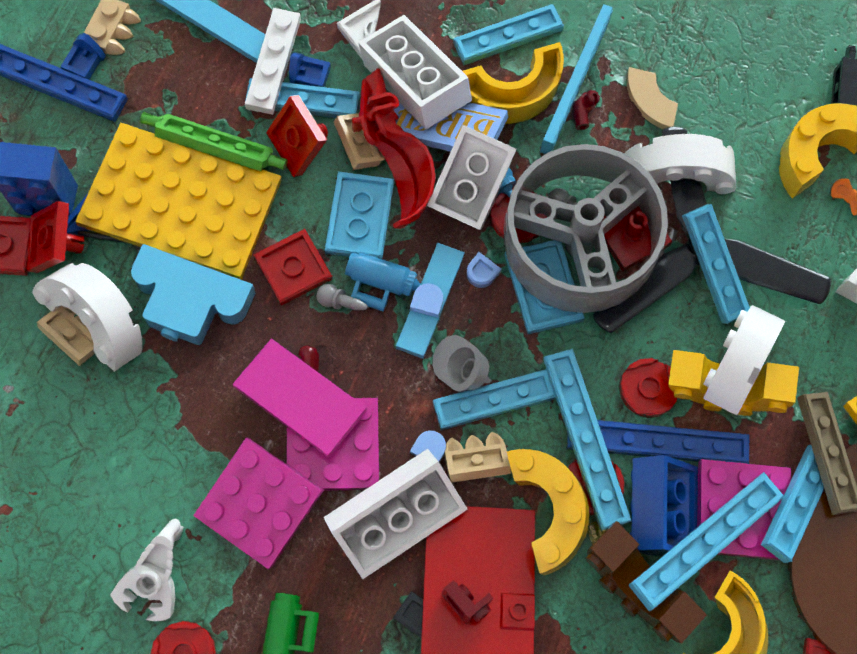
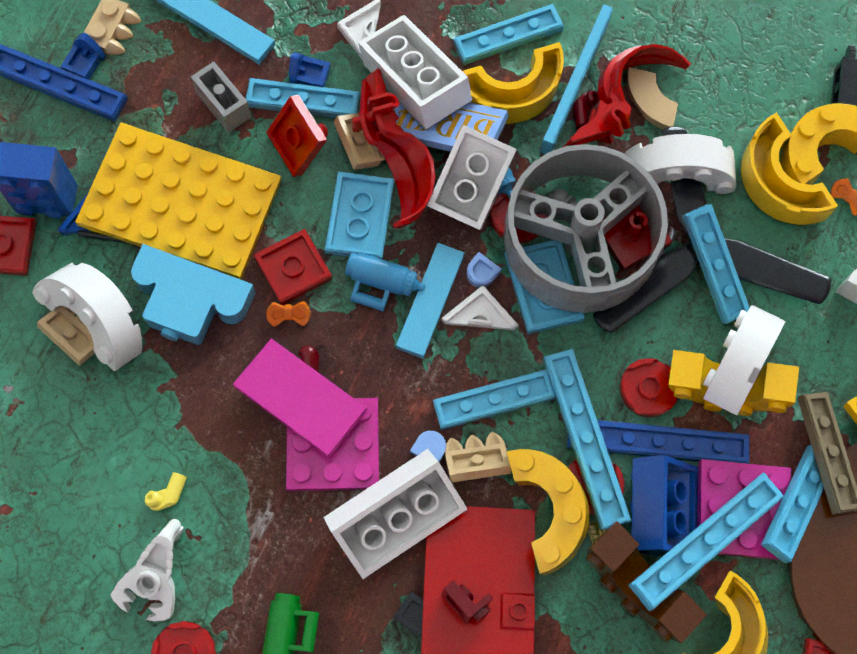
red tile [26,201,84,273] -> none
bright green plate [140,112,288,171] -> none
dark pink plate [193,438,324,569] -> none
white plate [245,8,301,115] -> none
light grey bar [316,284,368,310] -> none
light blue tile [410,283,443,318] -> none
light grey piece [432,335,491,392] -> none
none -> light yellow arm [144,472,187,511]
none -> light grey brick [191,62,251,133]
none -> orange piece [266,301,311,327]
none -> white tile [441,285,518,330]
none -> red piece [563,44,691,147]
none -> yellow brick [741,112,838,225]

